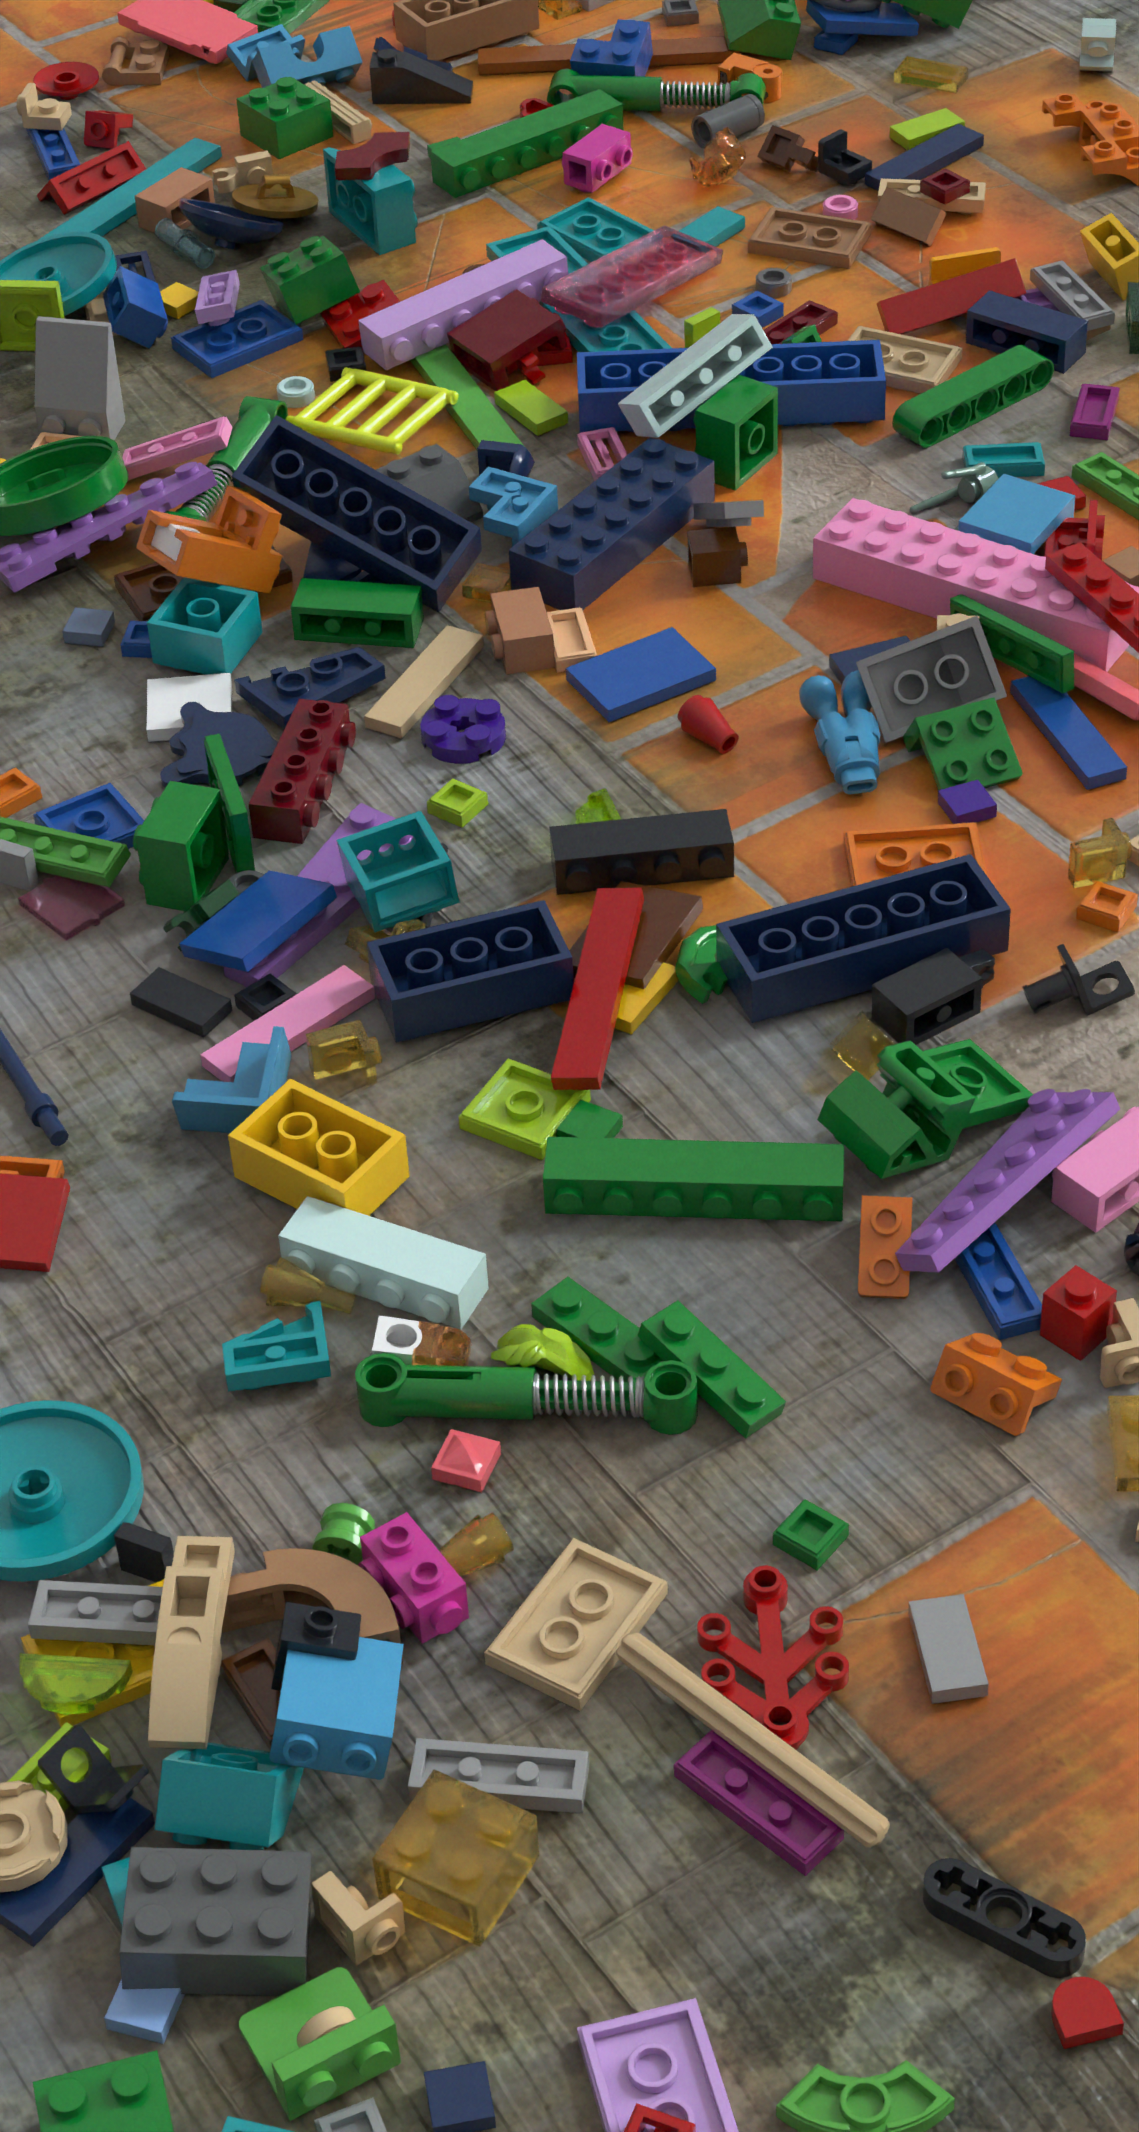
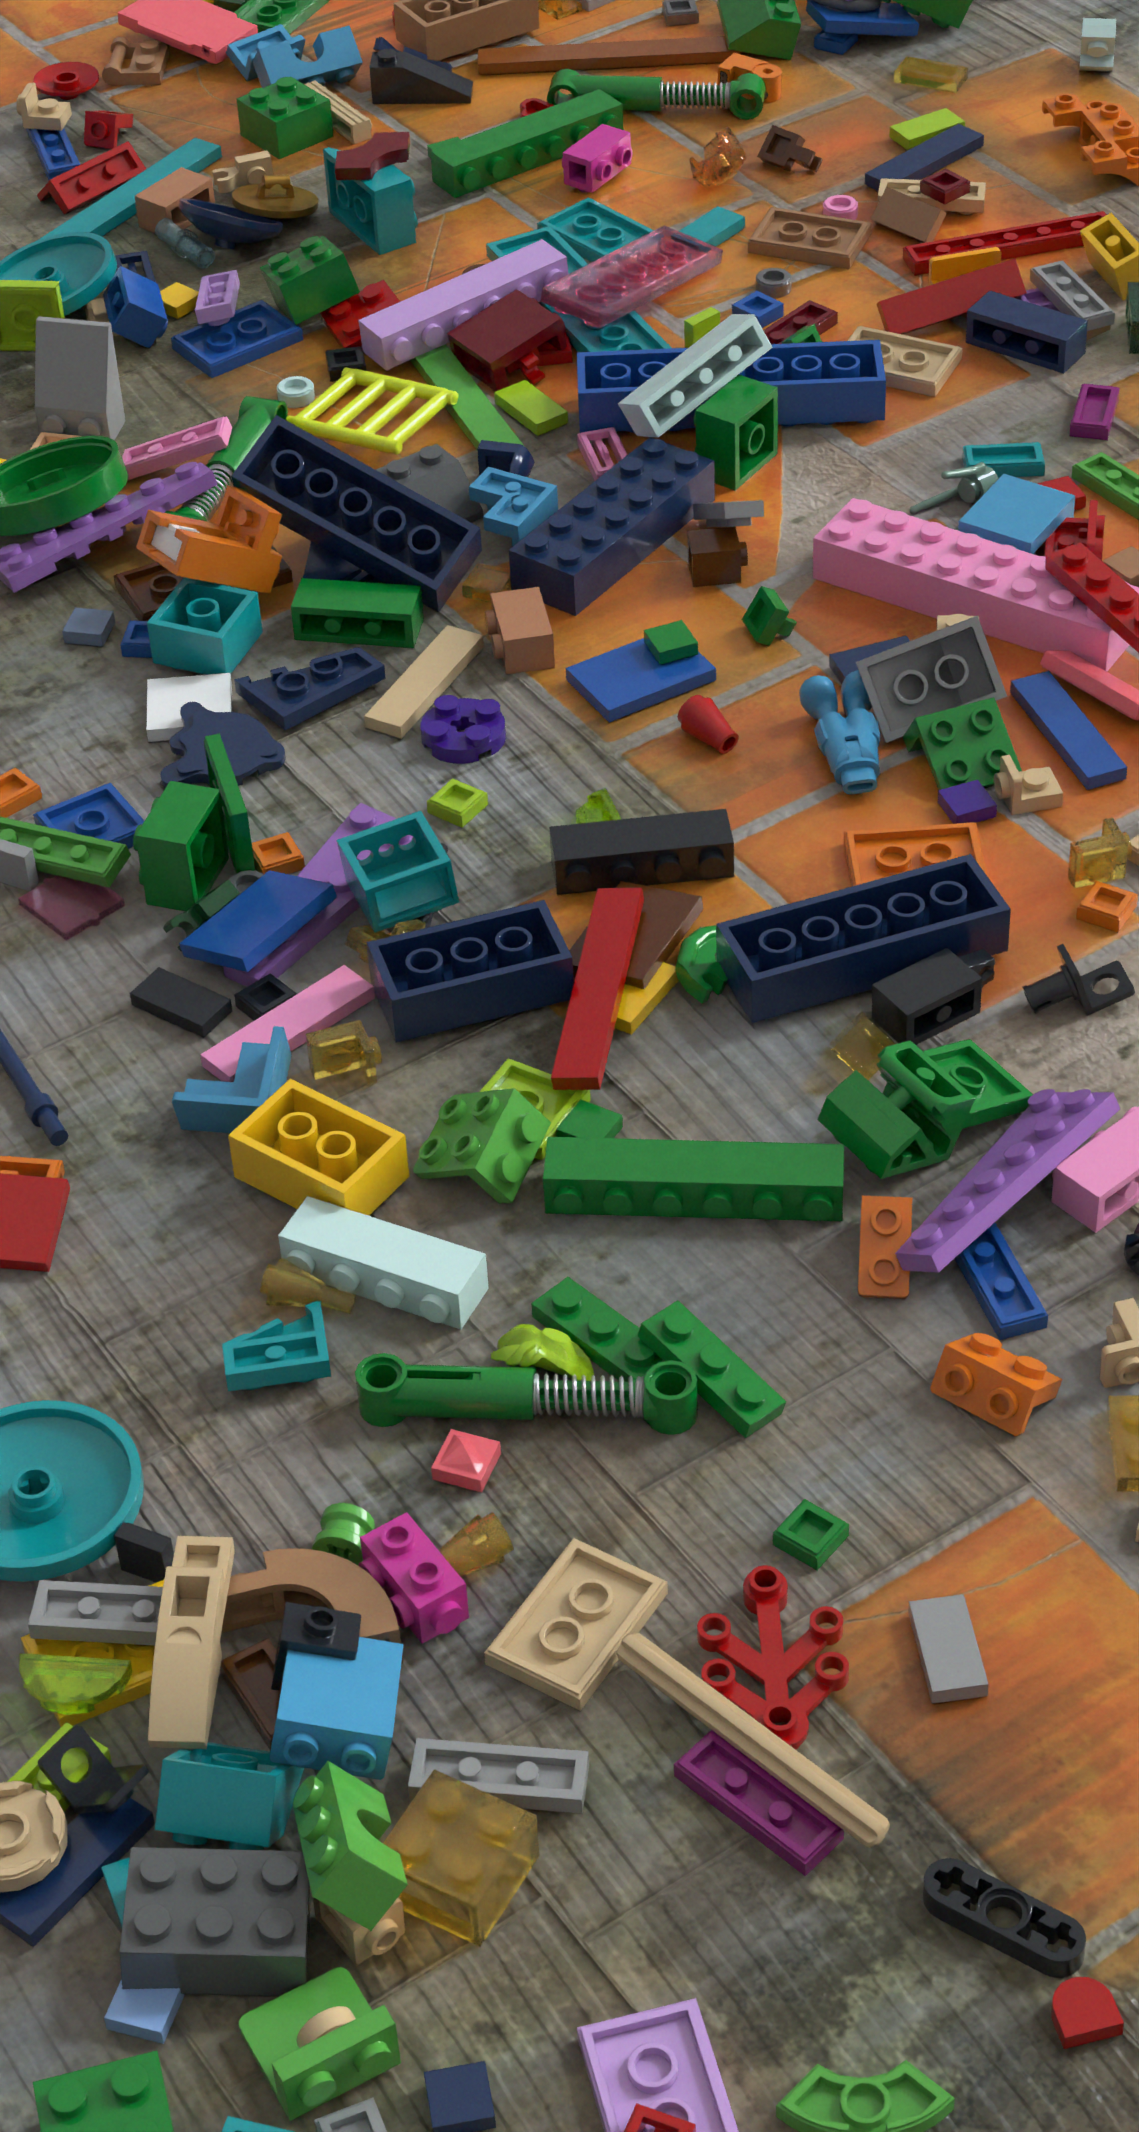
dark red brick [249,699,356,844] -> none
leg [371,1315,472,1366] -> none
light nougat tile [547,607,597,673] -> none
blue brick [570,19,653,76] -> none
dark grey pin [691,94,765,149] -> none
black bracket [818,129,872,186] -> none
green beam [892,345,1054,448] -> none
green tile [950,594,1074,693] -> none
red brick [1040,1265,1117,1361] -> none
none -> orange tile [252,832,305,874]
none -> bright green arch [293,1761,408,1931]
none -> bright green bracket [413,1088,551,1204]
none -> green tile [644,620,698,665]
none -> green tile [741,586,797,646]
none -> red tile [903,211,1107,276]
none -> tan bracket [994,755,1063,815]

